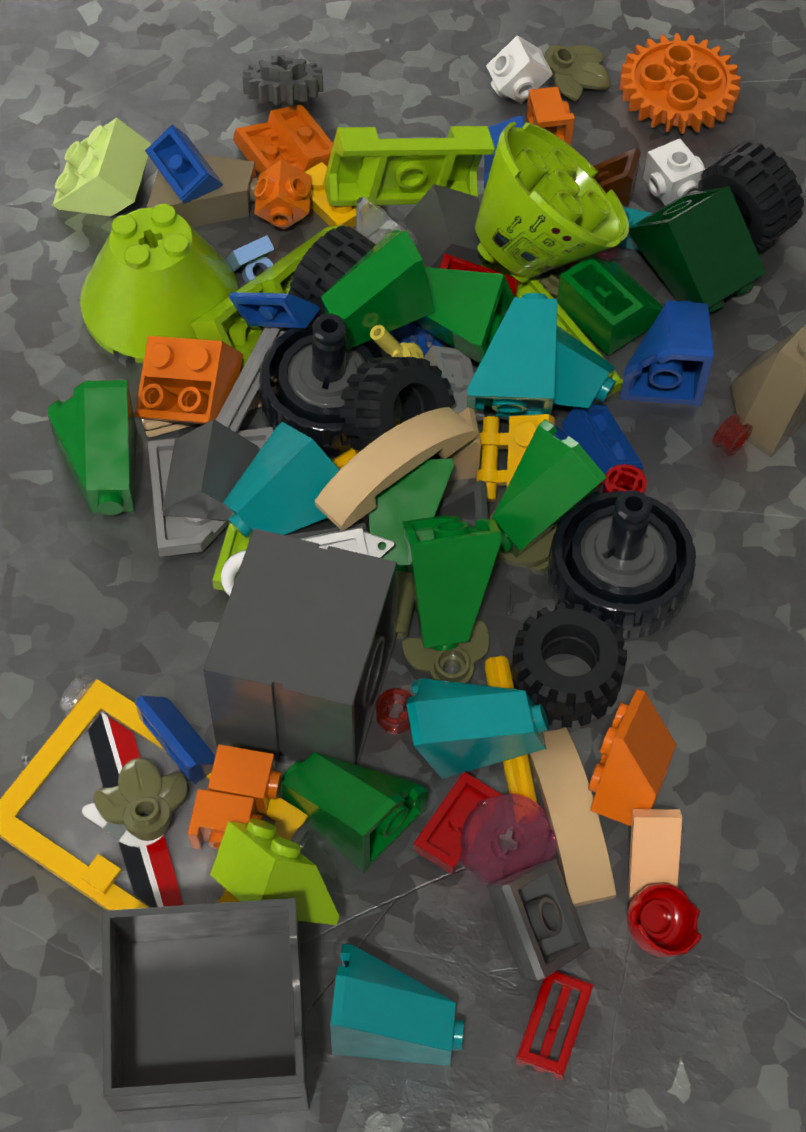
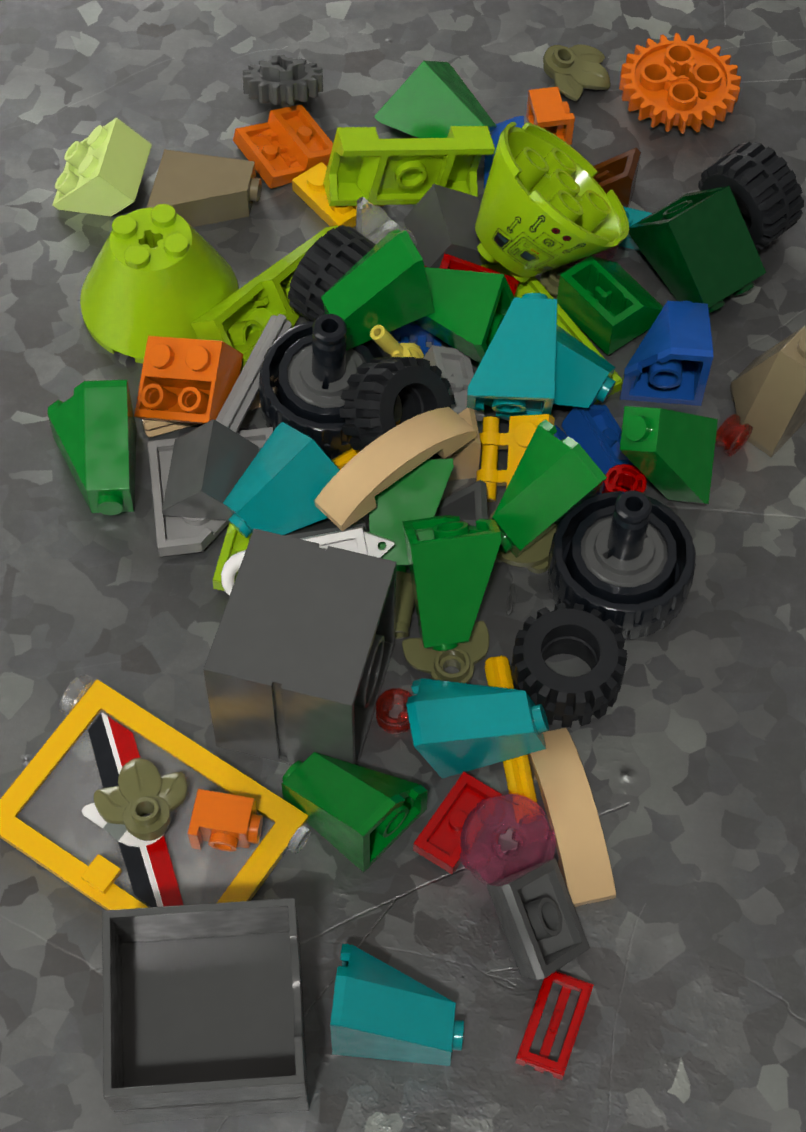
blue slope [135,696,215,784] -> none
blue slope [145,124,223,203] -> none
orange brick [208,744,282,814] -> none
lime slope [210,819,340,926] -> none
light blue tile [225,235,274,283] -> none
blue slope [229,292,320,328] -> none
orange brick [254,159,312,230] -> none
white brick [486,35,553,104] -> none
orange slope [588,689,676,826] -> none
light nougat tile [627,809,682,901] -> none
red hair [627,883,702,958] -> none
white brick [643,139,705,206] -> none
none -> green slope [374,61,497,138]
none -> green slope [620,406,718,504]

